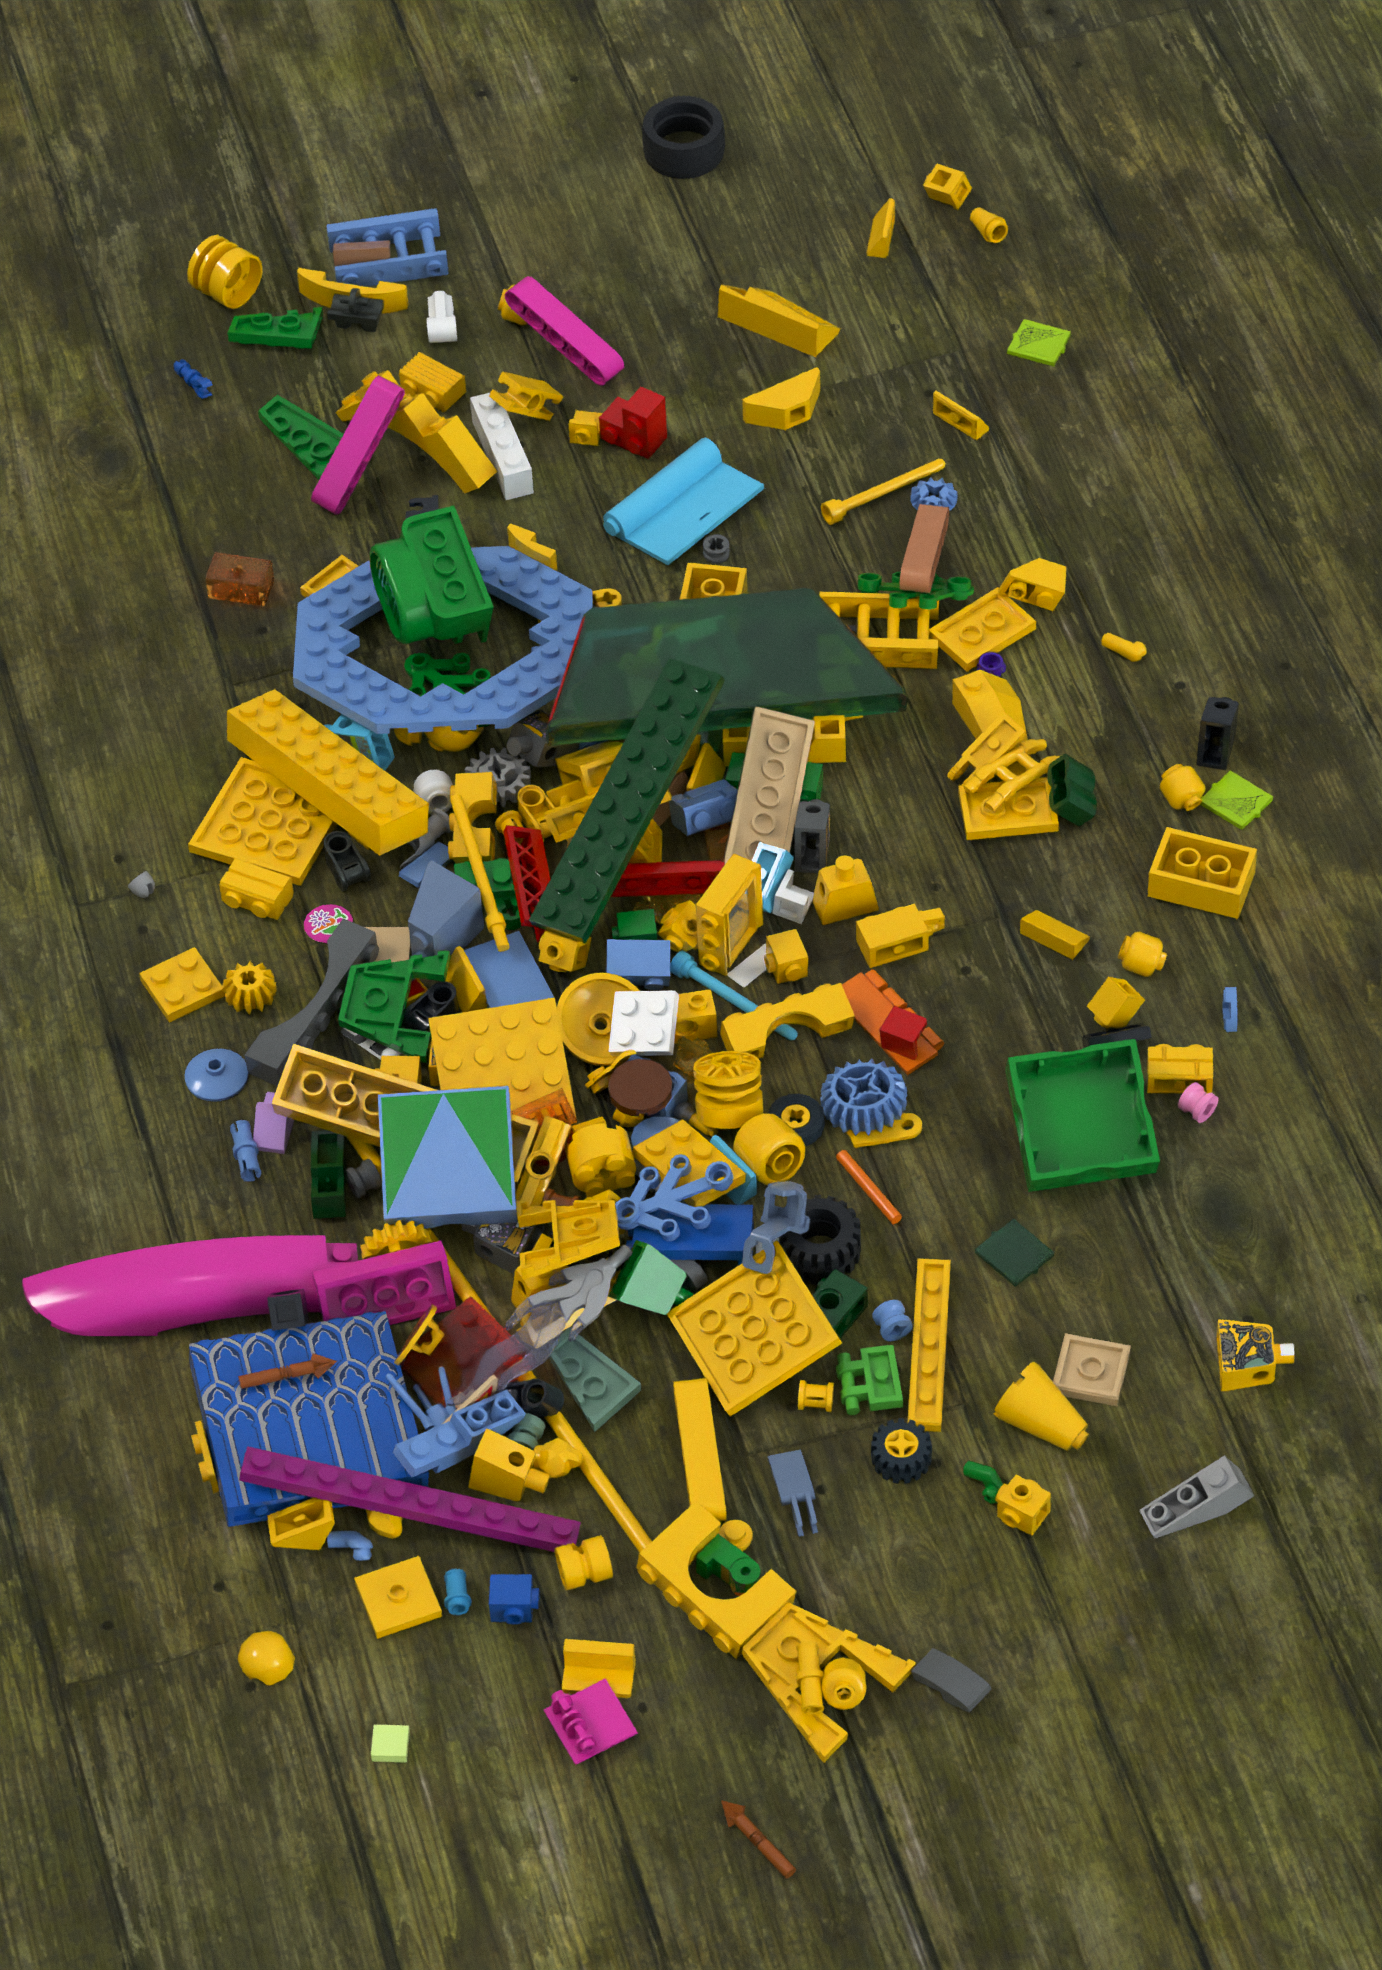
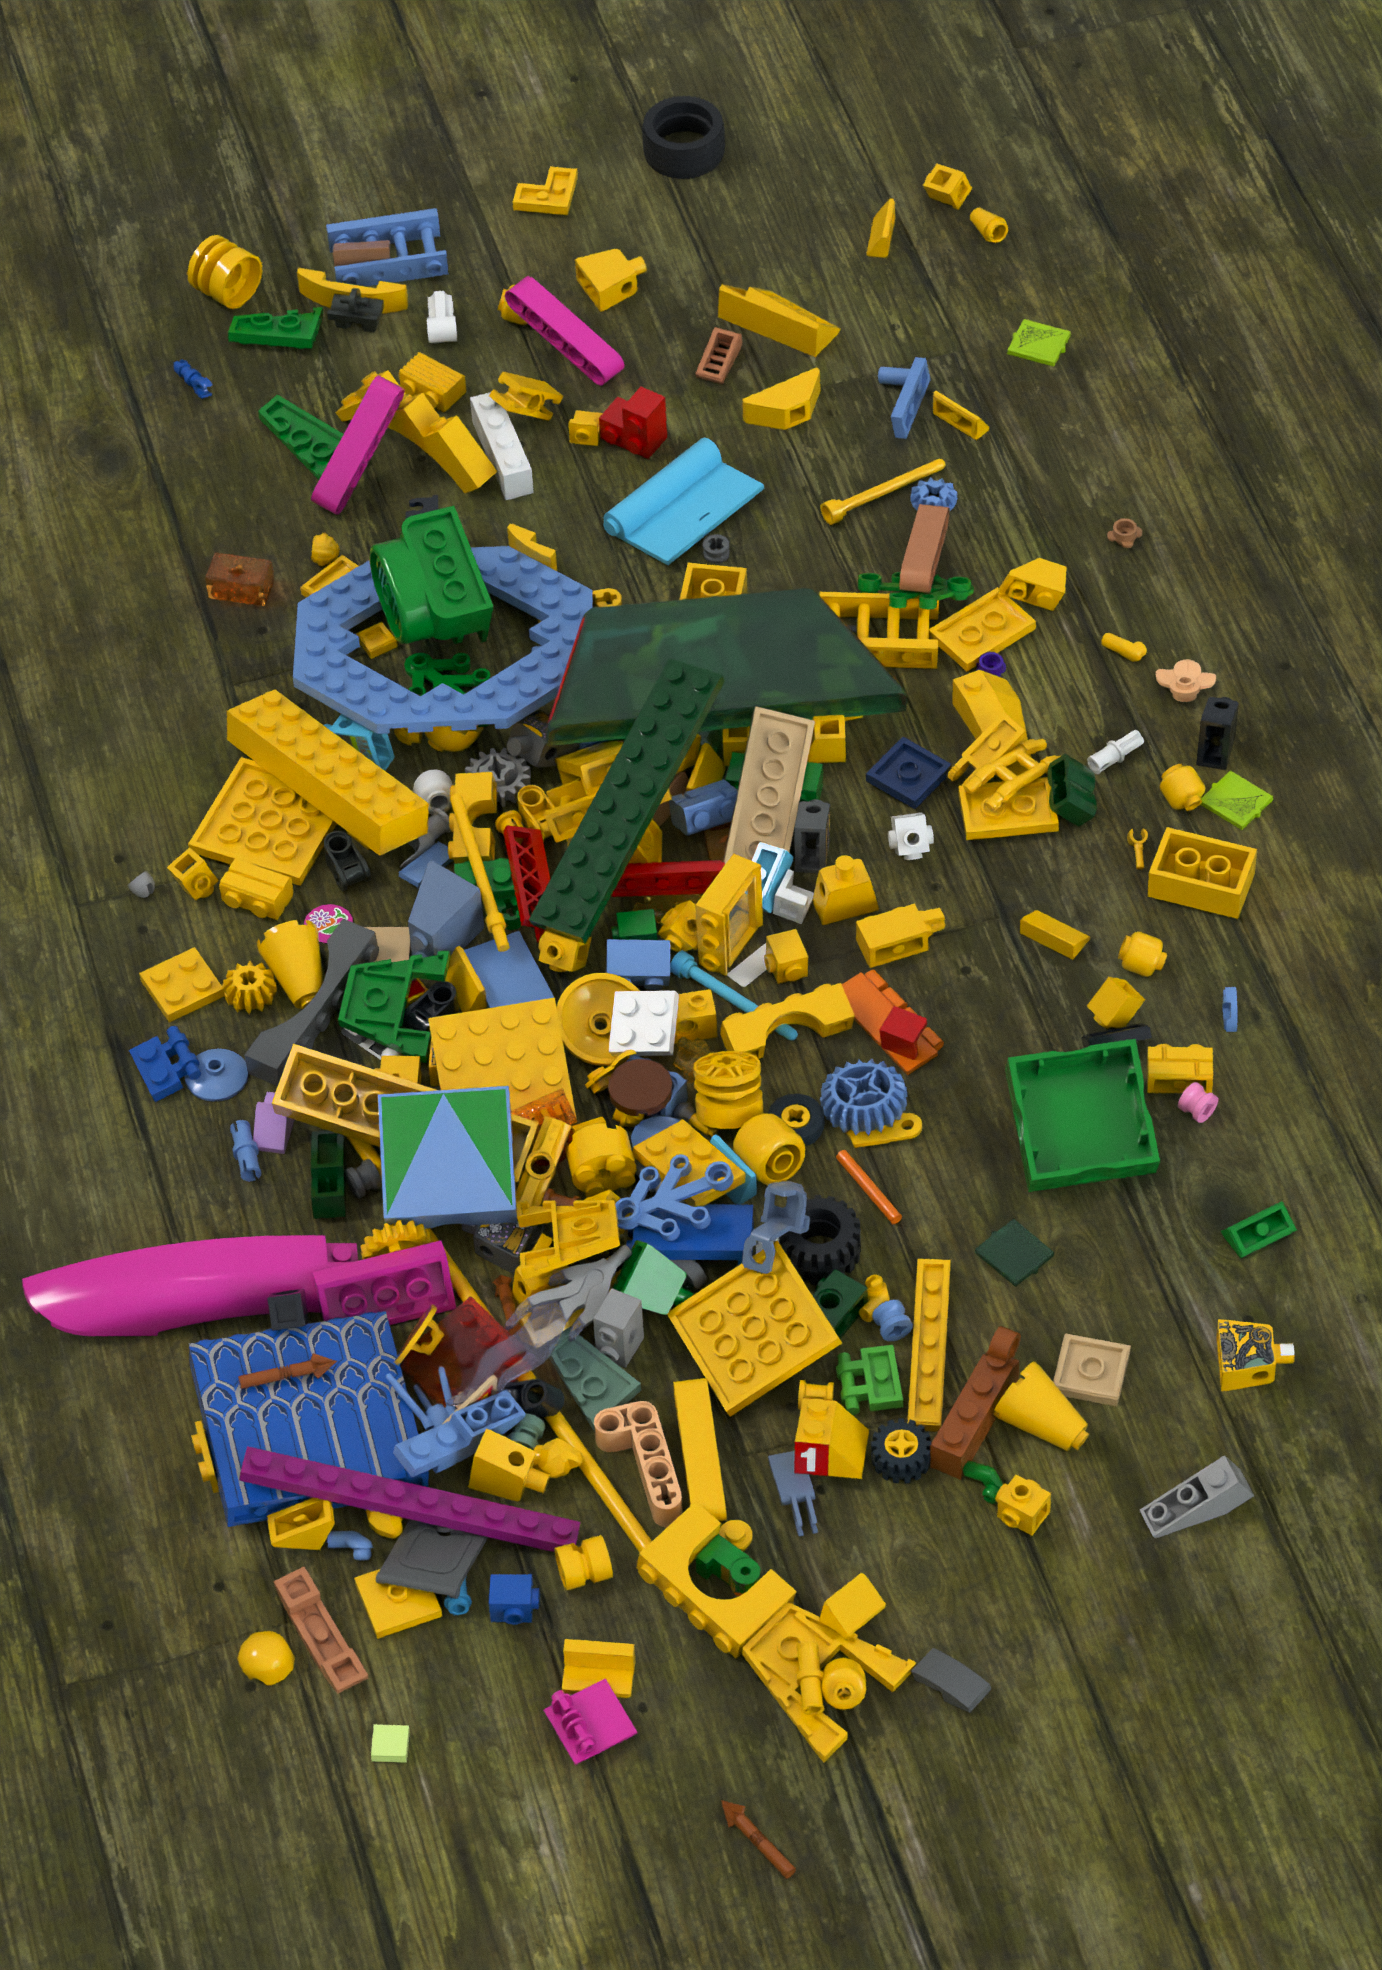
none -> blue plate [129,1026,201,1102]
none -> yellow brick [166,847,219,901]
none -> yellow cone [257,920,323,1009]
none -> nougat slope [274,1567,368,1694]
none -> yellow piece [311,533,340,567]
none -> yellow tile [356,622,397,659]
none -> dark grey container [376,1519,488,1599]
none -> dark orange piece [493,1275,522,1336]
none -> yellow plate [513,167,578,215]
none -> yellow torso [575,249,647,312]
none -> light grey brick [593,1288,644,1368]
none -> light nougat beam [594,1401,683,1528]
none -> nougat slope [695,327,743,385]
none -> yellow slope [794,1398,869,1479]
none -> yellow slope [819,1573,886,1638]
none -> yellow arm [859,1275,890,1322]
none -> dark blue plate [866,737,952,809]
none -> medium blue piece [878,357,931,439]
none -> white brick [888,813,934,860]
none -> dark orange hinge [930,1326,1021,1480]
none -> white axle [1087,730,1144,774]
none -> medium nougat plate [1107,518,1142,548]
none -> yellow hand [1127,829,1148,870]
none -> light nougat plate [1156,659,1216,702]
none -> green slope [1221,1201,1297,1258]

